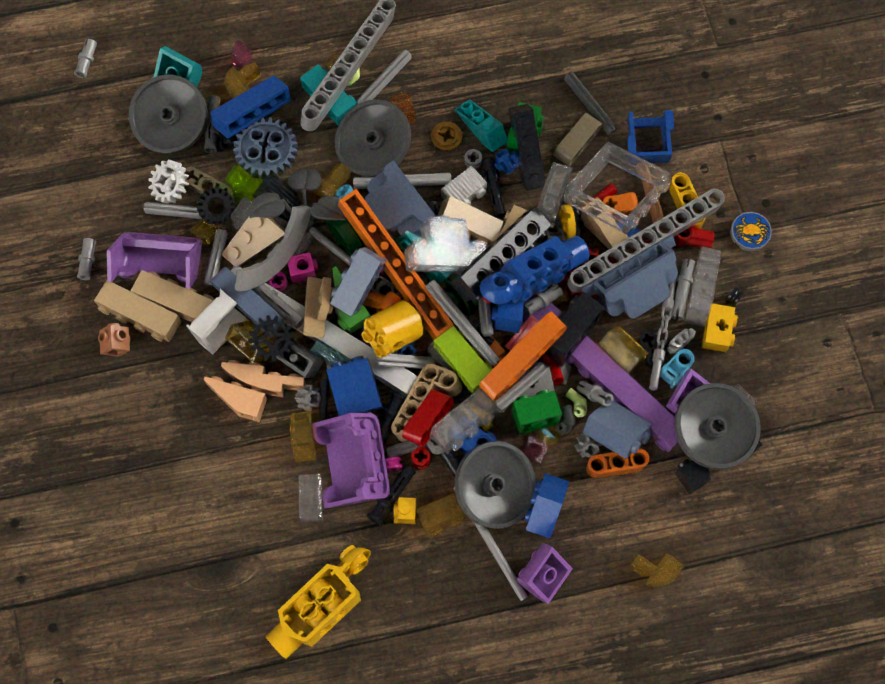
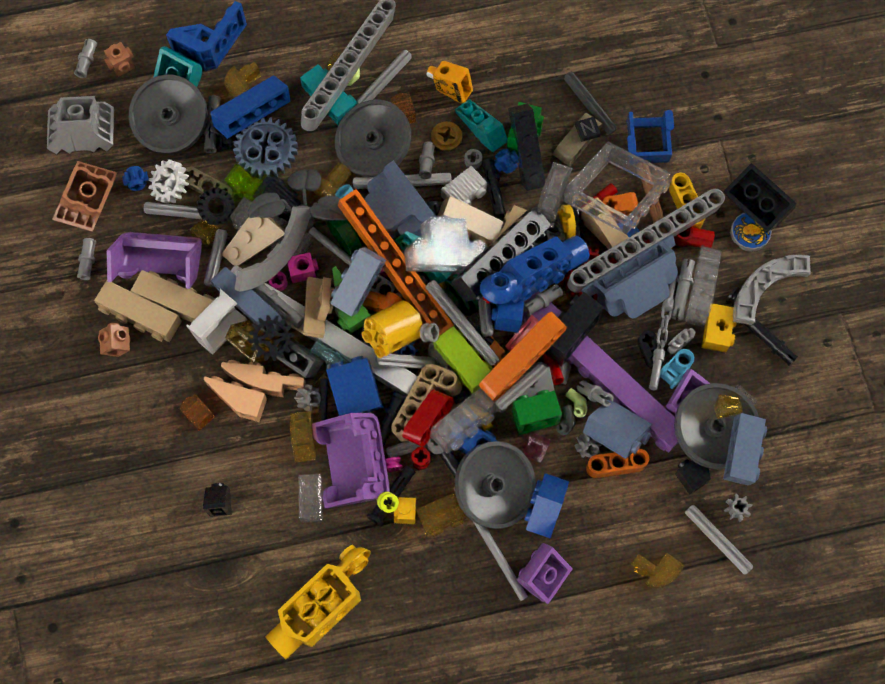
clear pink slope [231,40,252,69] -> none
clear yellow tile [538,428,560,445] -> none
clear yellow brick [598,326,649,373] -> none
none -> light grey slope [47,96,114,154]
none -> nougat slope [52,161,117,232]
none -> nougat brick [104,42,135,77]
none -> blue gear [122,166,149,191]
none -> blue bracket [166,1,247,71]
none -> clear orange brick [179,394,215,431]
none -> black slope [203,483,232,517]
none -> neon yellow bush [377,491,399,513]
none -> light grey pin [419,142,435,179]
none -> light grey bush [420,323,439,342]
none -> light orange torso [427,61,473,104]
none -> black tile [575,117,601,142]
none -> light grey axle [685,505,753,574]
none -> clear yellow slope [714,394,743,419]
none -> black slope [723,163,797,233]
none -> sand blue brick [723,413,767,485]
none -> light grey gear [724,494,752,522]
none -> light grey tile [733,255,811,325]
none -> black pin [744,318,798,366]

